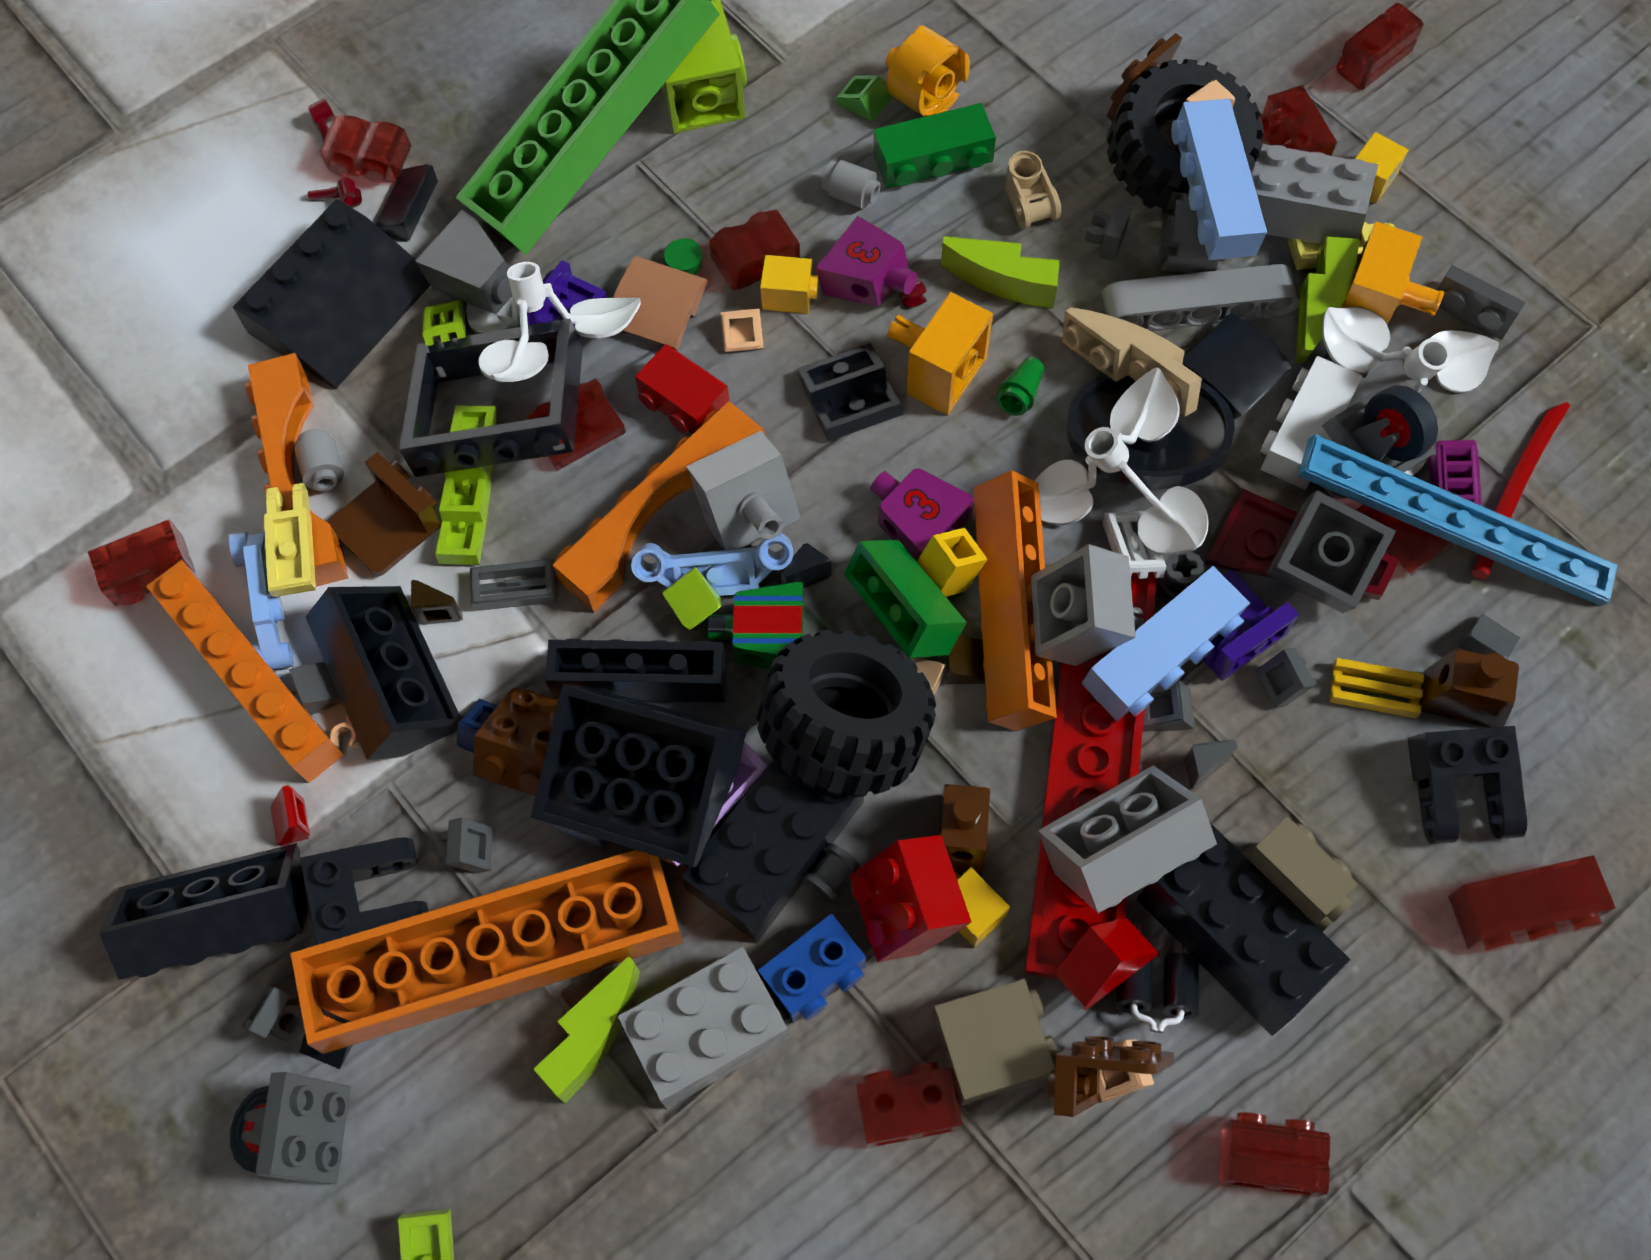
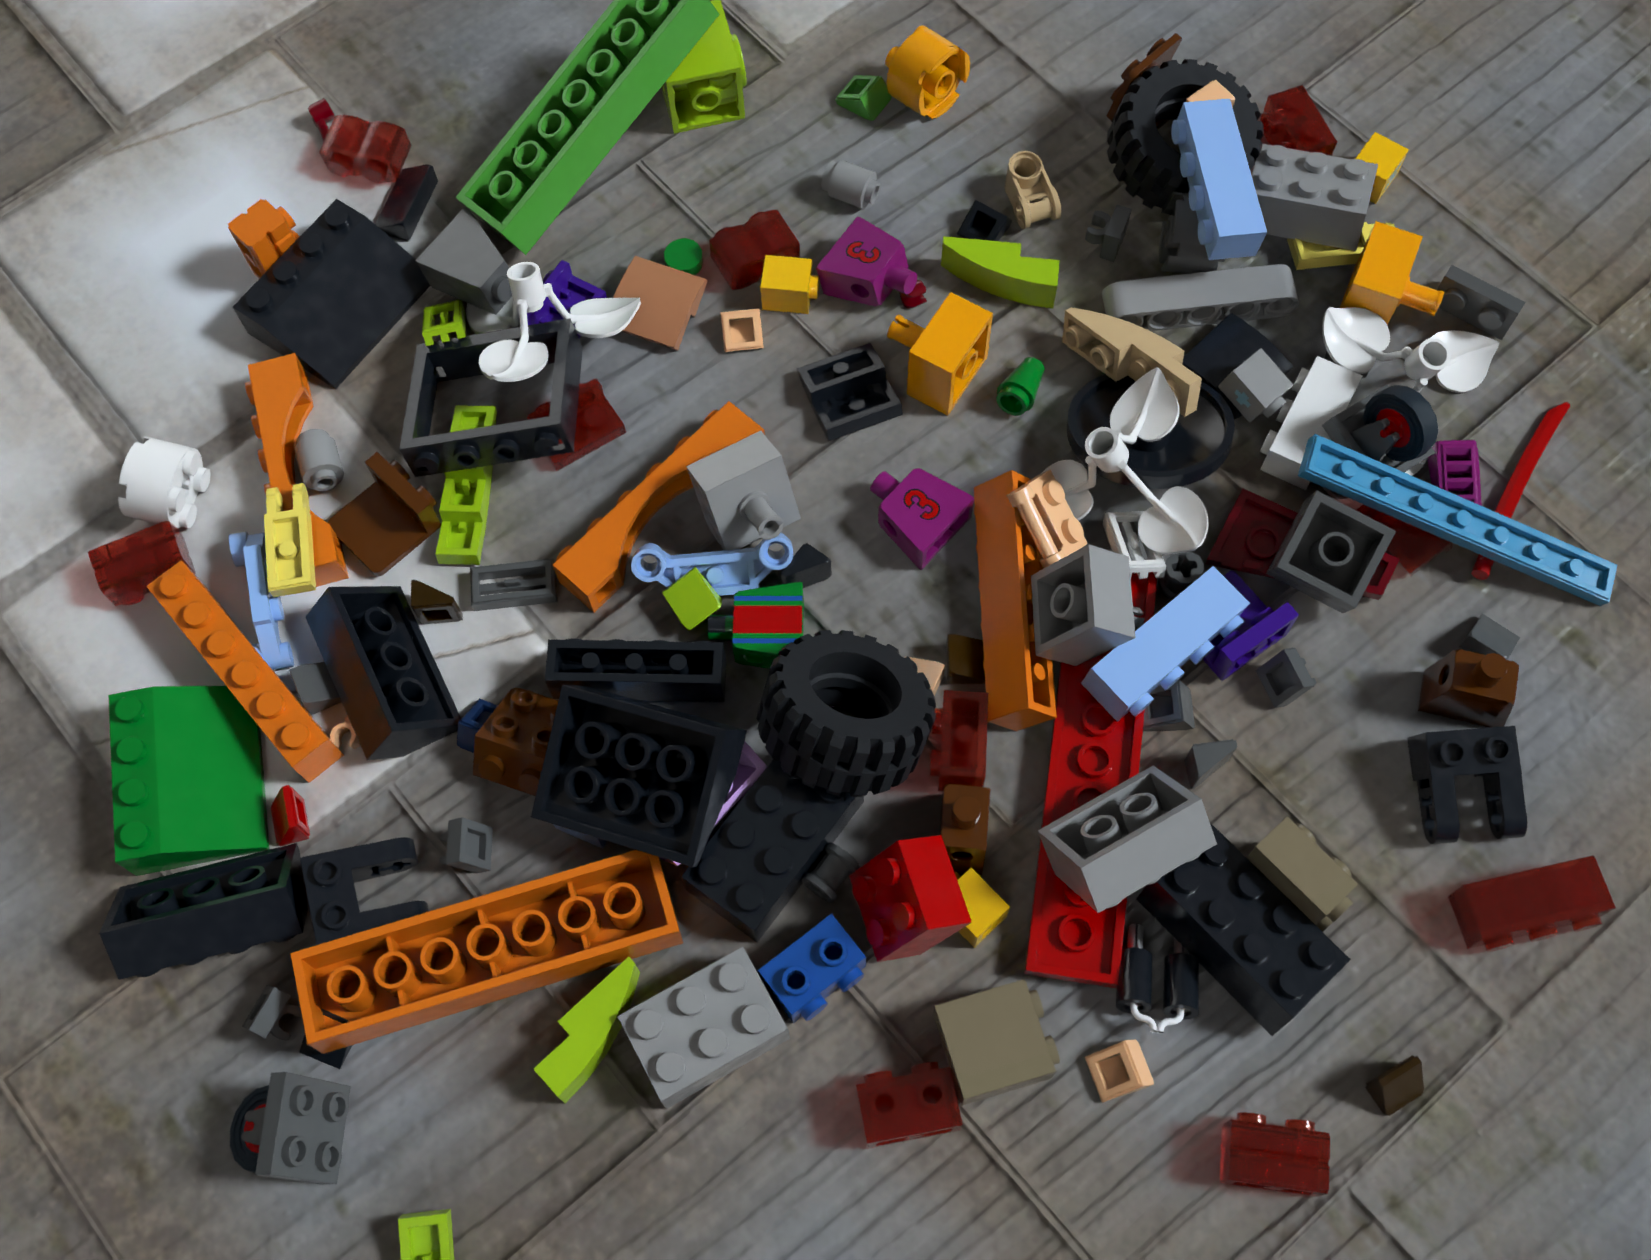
dark red hand [308,177,362,208] -> none
red piece [635,344,730,434] -> none
green brick [844,540,967,658] -> none
green brick [873,103,996,189] -> none
yellow brick [917,528,988,597] -> none
reddish brown bracket [1048,1036,1174,1117] -> none
red slope [1055,918,1158,1011] -> none
lime slope [1295,236,1359,363] -> none
yellow tile [1329,658,1424,719] -> none
clear red brick [1336,3,1424,90] -> none
none -> green slope [108,686,270,876]
none -> white brick [118,436,211,529]
none -> orange brick [228,199,300,279]
none -> clear red brick [930,690,988,791]
none -> black slope [957,200,1012,241]
none -> light nougat plate [1007,469,1088,569]
none -> light grey brick [1218,348,1293,423]
none -> dark brown slope [1365,1055,1424,1116]

